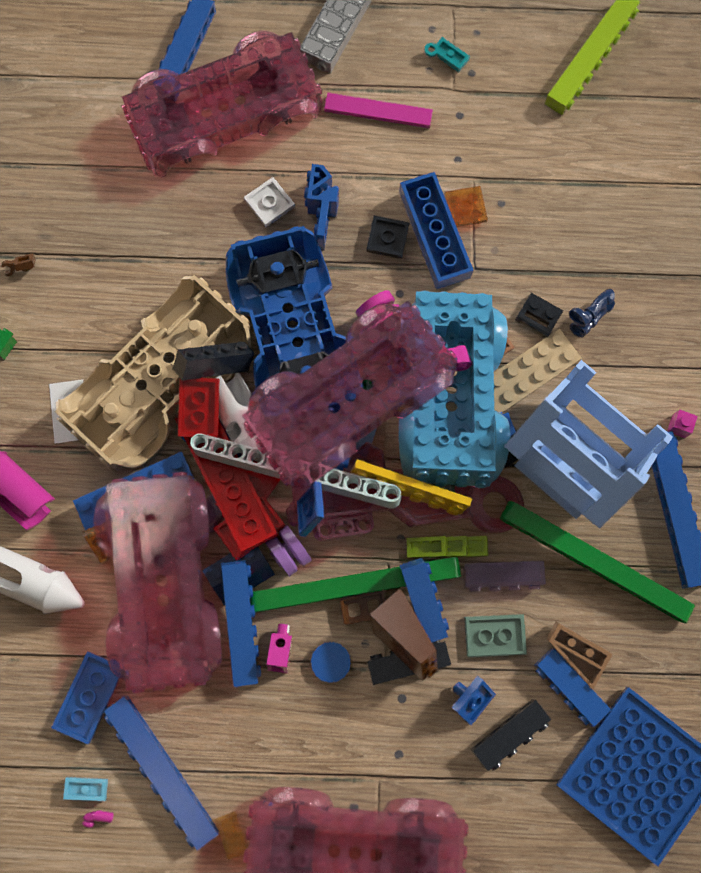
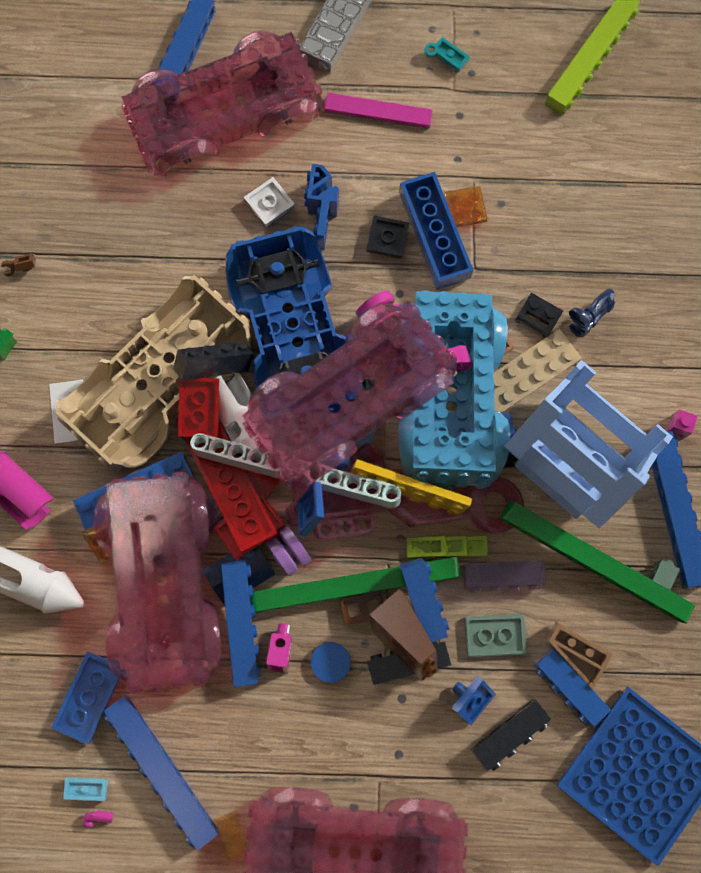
none -> sand green brick [649,559,680,590]

